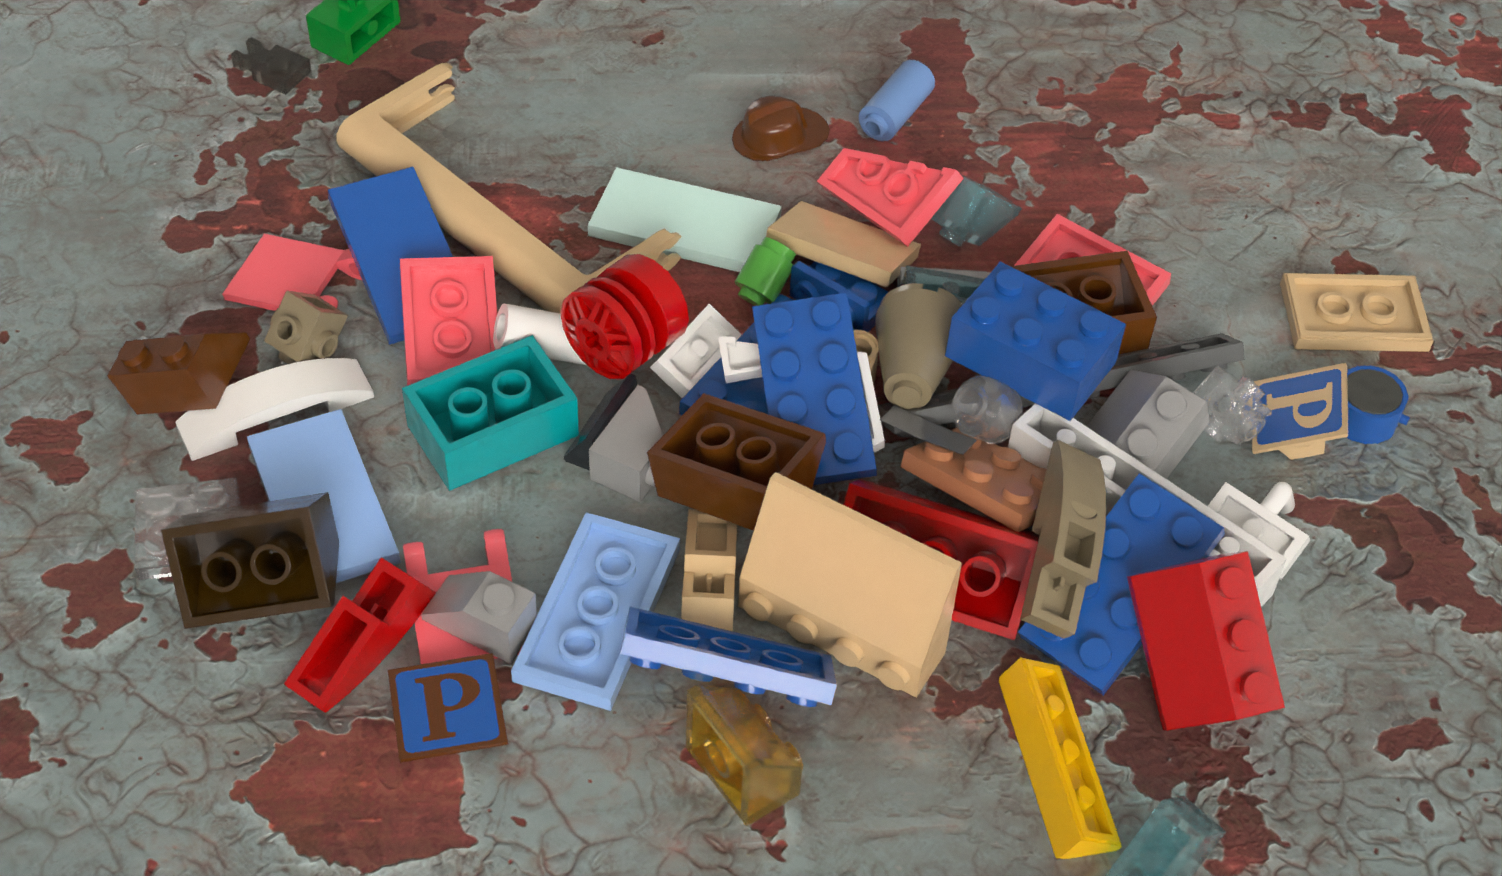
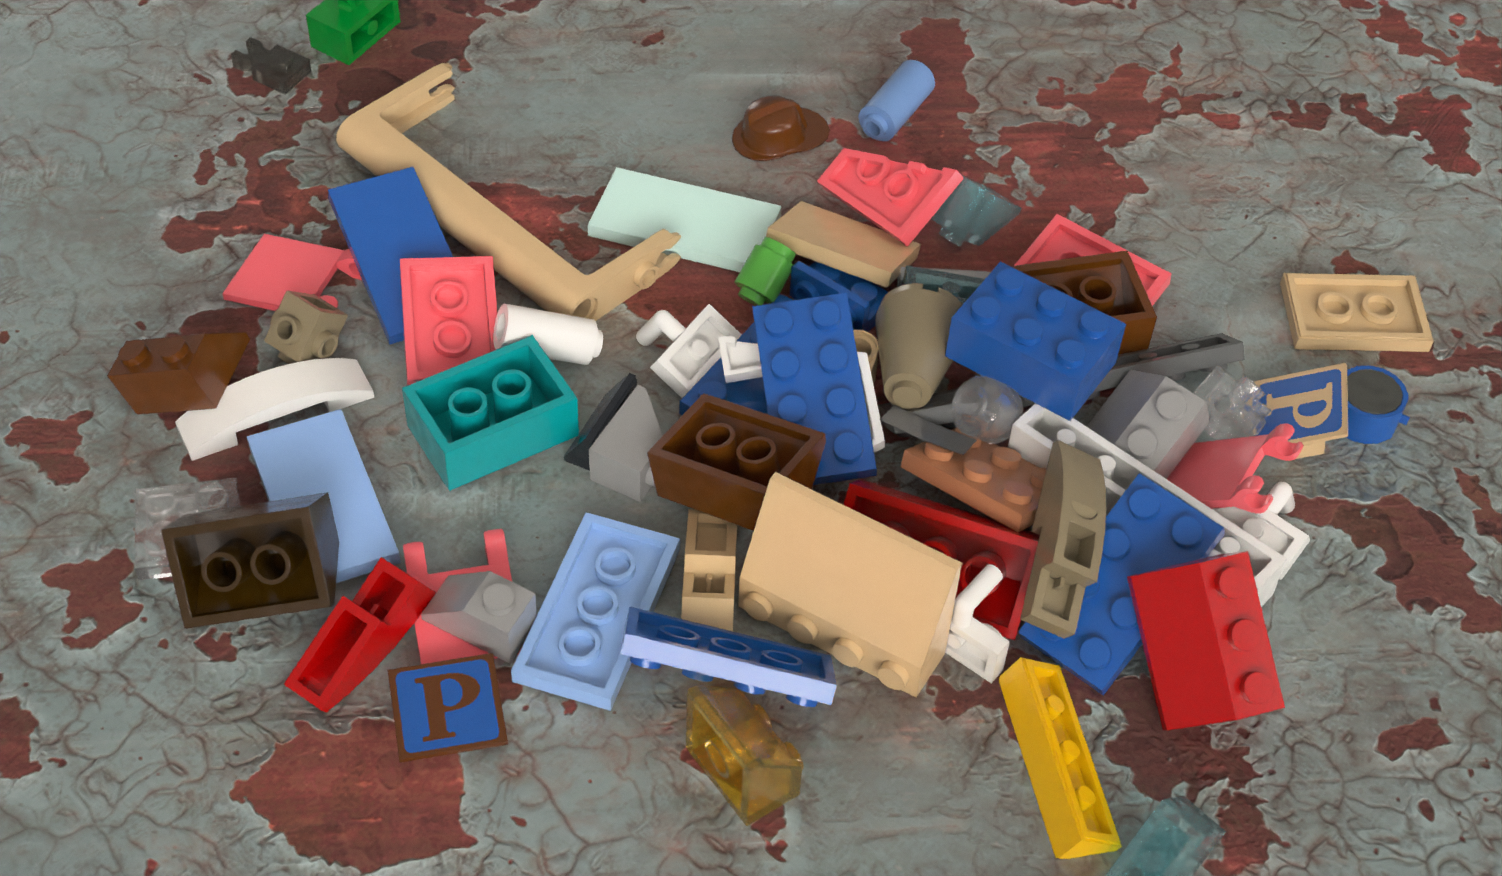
red wheel [560,254,689,379] -> none
none -> white plate [945,564,1010,684]
none -> coral flag [1167,423,1304,513]

